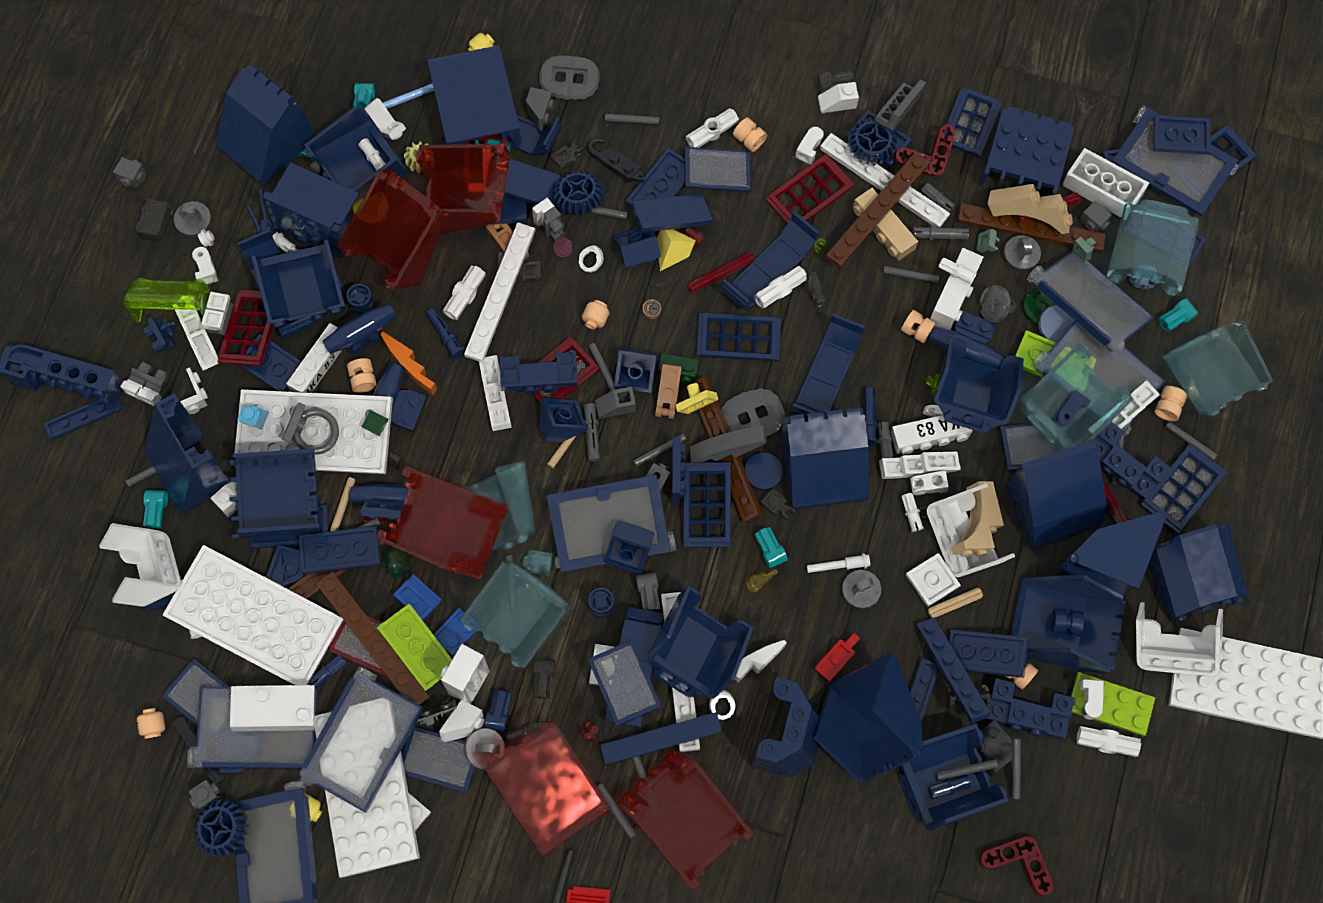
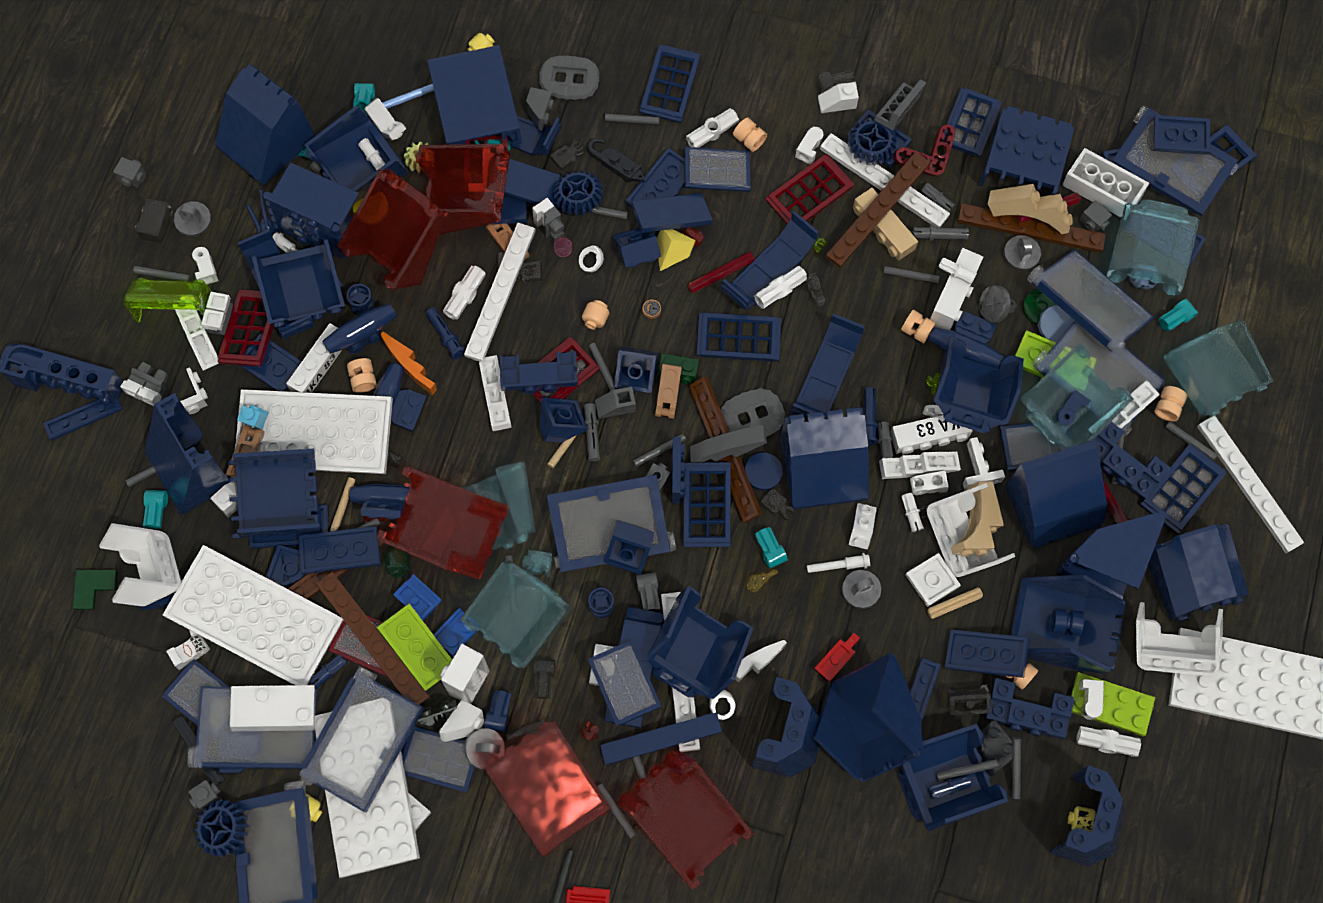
light nougat head [137,708,165,739] -> none
dark blue hips [143,316,176,352] -> none
white plate [198,229,215,247] -> none
dark grey tile [282,402,339,455] -> none
dark green tile [361,410,389,437] -> none
light yellow tile [676,383,718,414] -> none
dark blue plate [916,617,990,723] -> none
sand green tile [977,229,1000,253] -> none
dark red beam [979,837,1053,896] -> none
sand green tile [1073,237,1096,262] -> none
none -> dark green tile [73,570,118,610]
none -> dark grey bar [133,266,190,282]
none -> white leg [166,635,210,670]
none -> medium nougat plate [226,425,265,478]
none -> dark blue piece [639,44,701,123]
none -> white bracket [849,503,876,549]
none -> white bracket [962,437,1005,490]
none -> dark blue windscreen [1049,765,1125,867]
none -> light yellow head [1068,806,1096,832]
none -> white plate [1197,415,1304,554]

